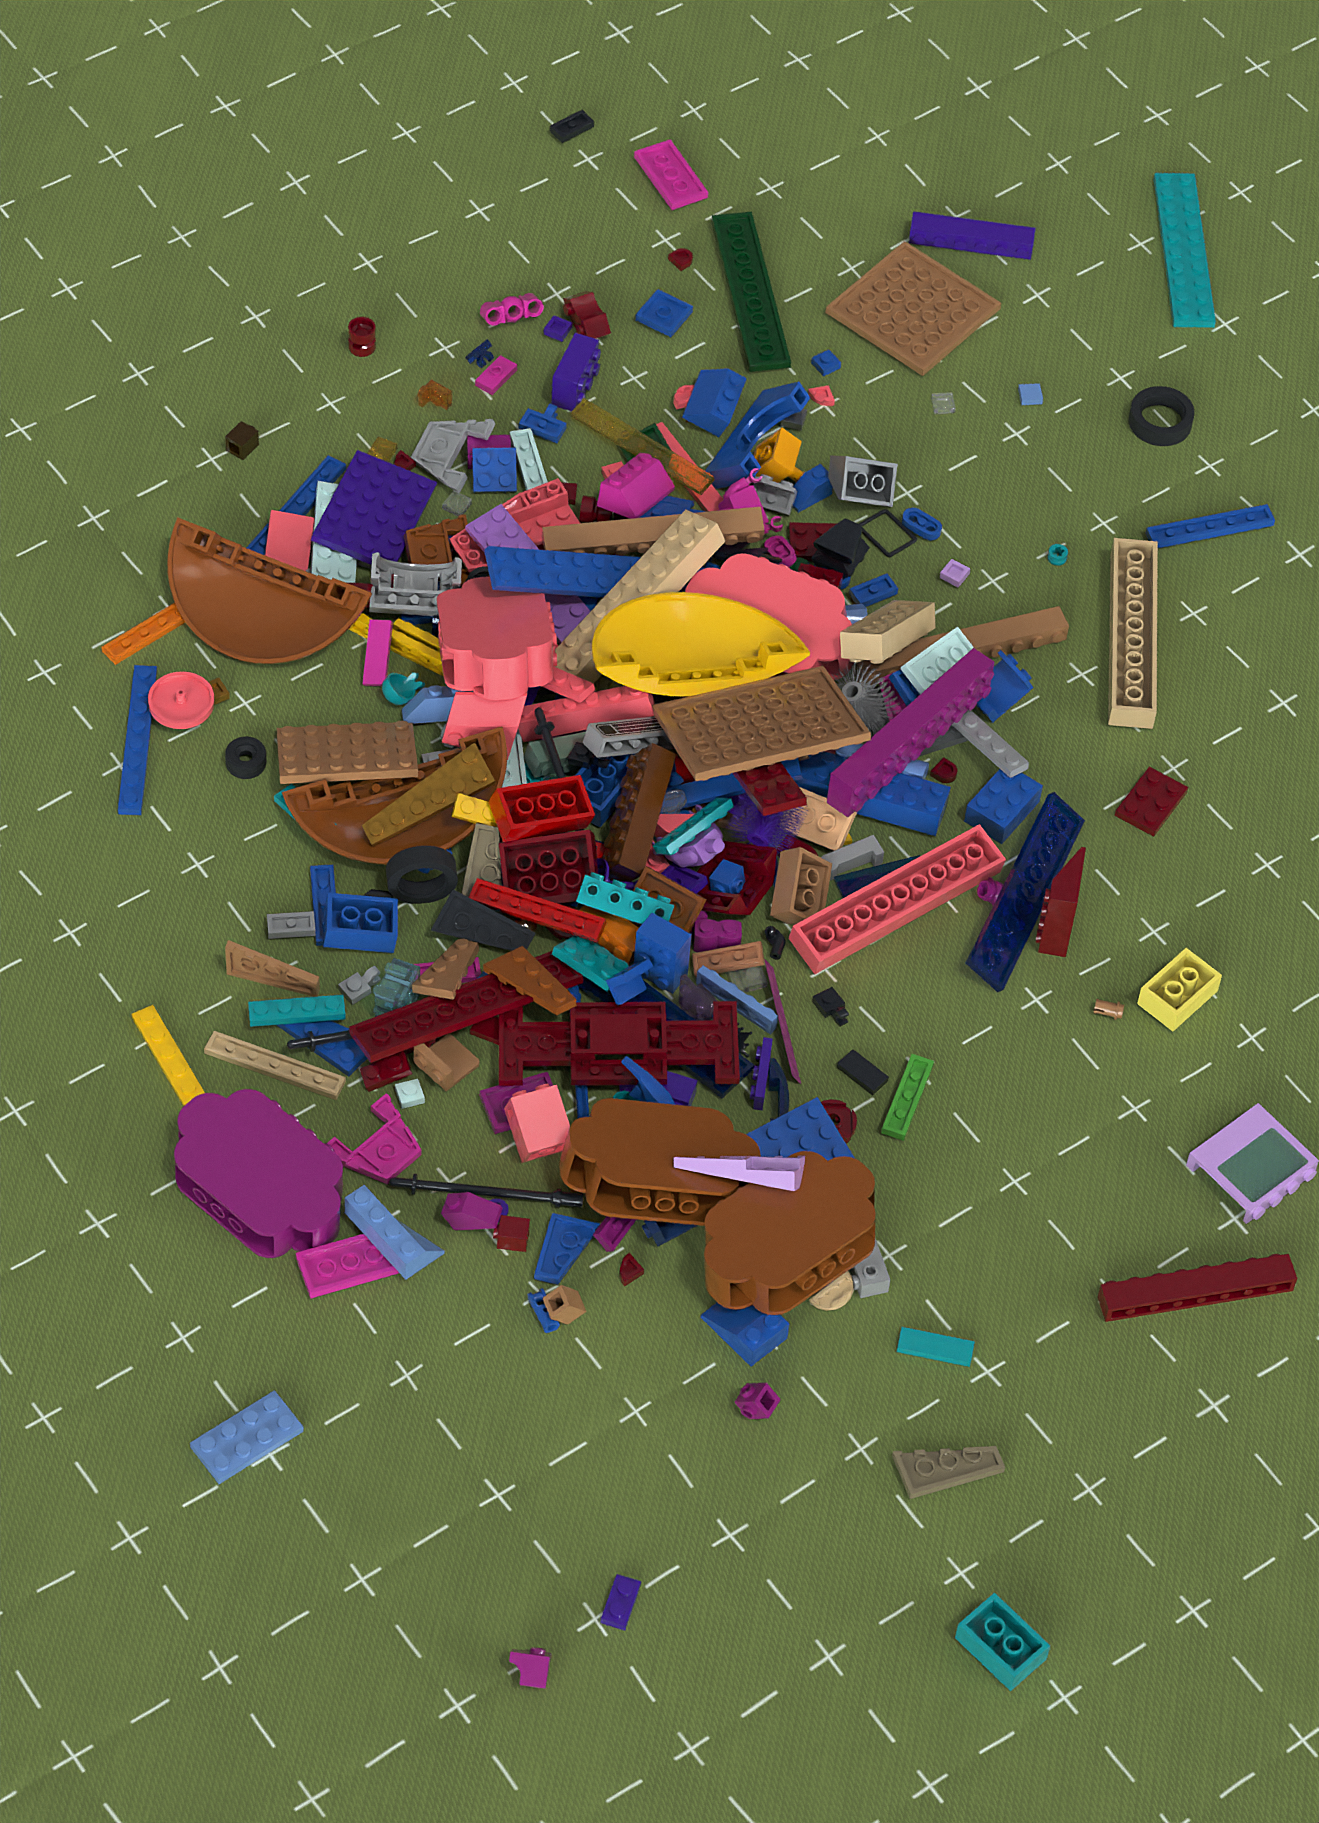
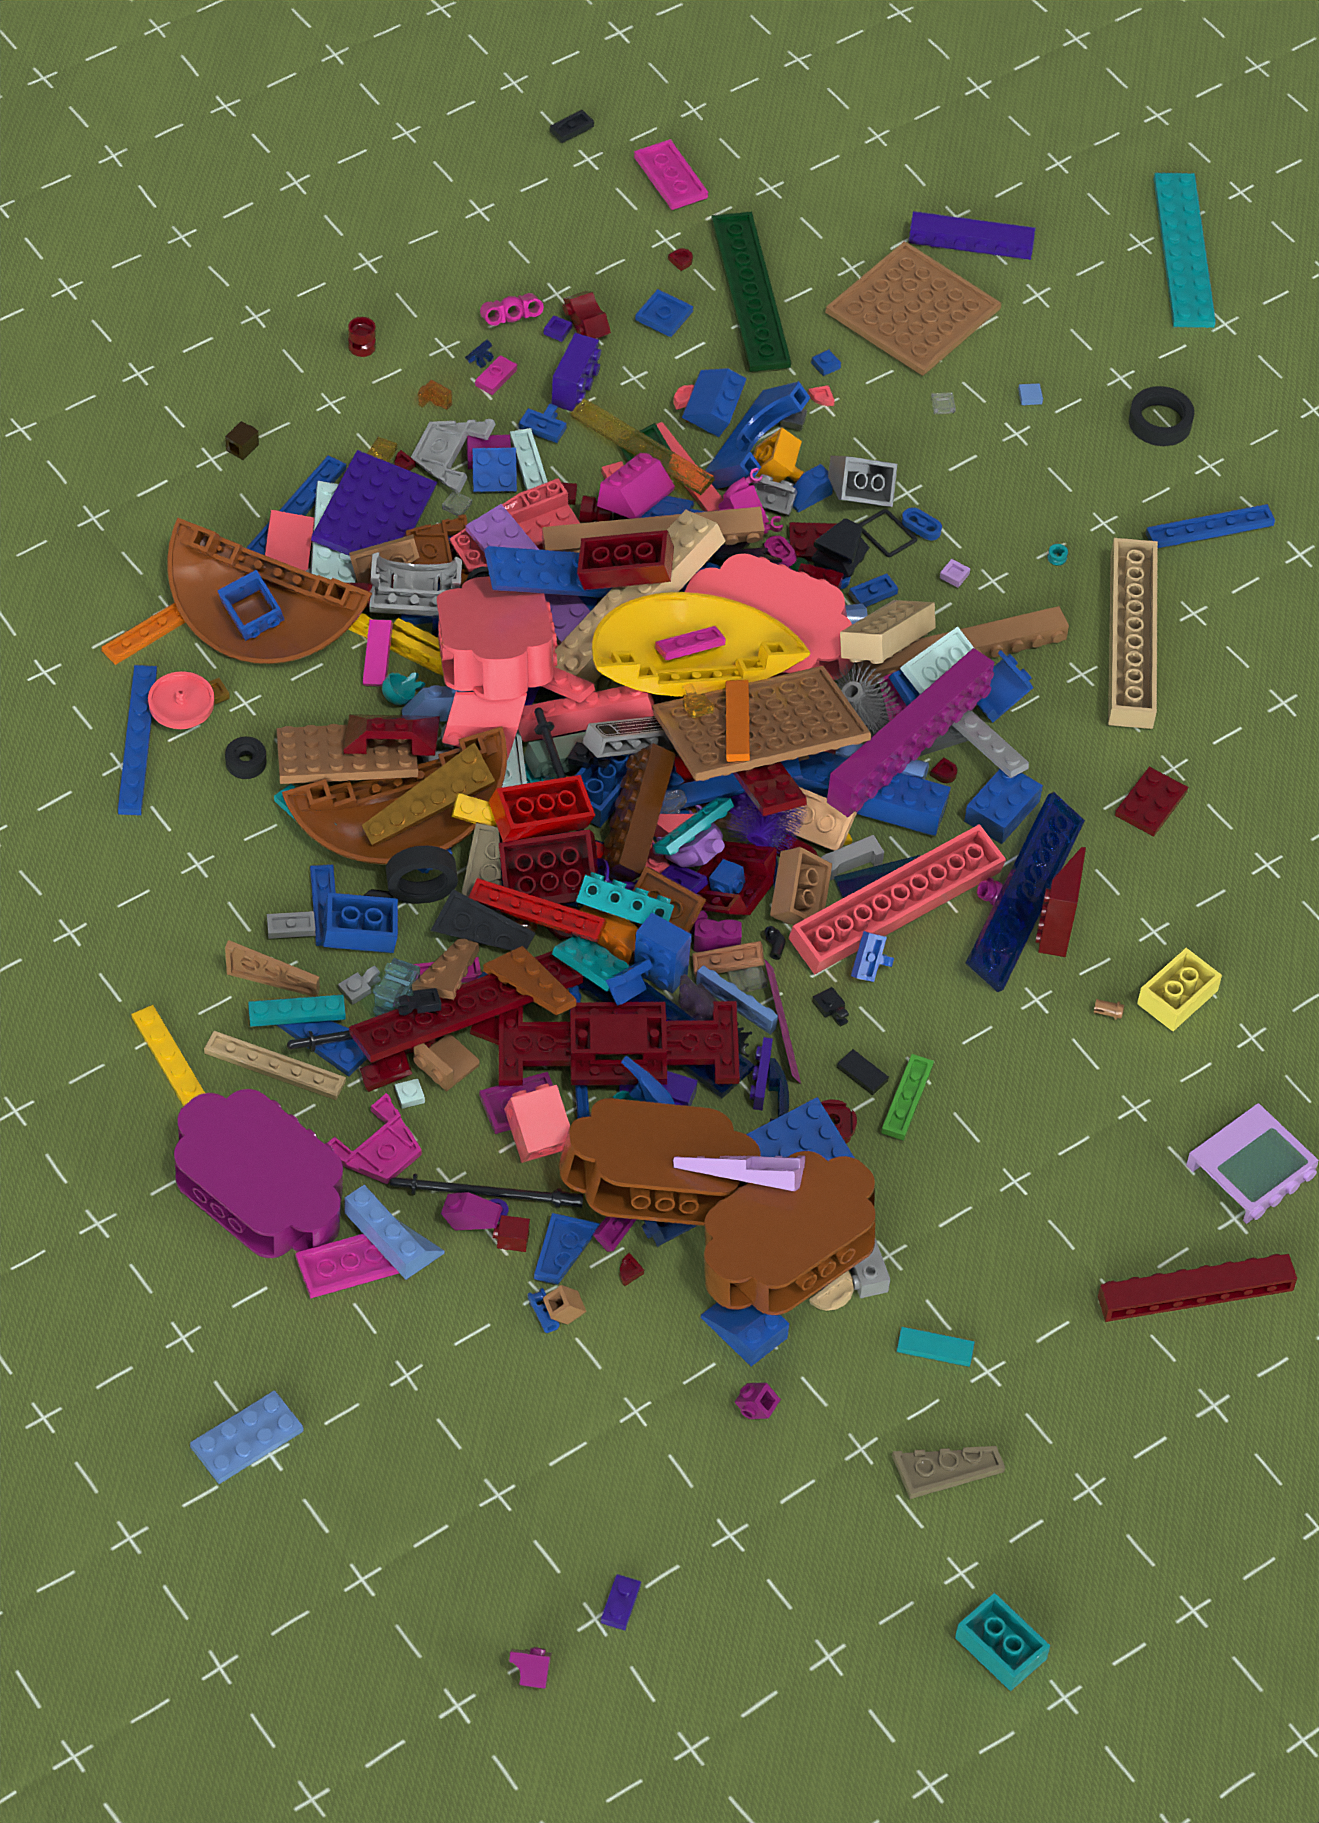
none -> blue window [217,570,284,641]
none -> dark red slope [344,714,440,756]
none -> medium nougat wing [349,535,419,584]
none -> black plate [398,988,442,1015]
none -> dark red brick [577,530,674,590]
none -> dark pink tile [655,626,726,661]
none -> clear yellow plate [682,683,714,718]
none -> orange tile [726,680,750,762]
none -> plate [851,931,894,982]

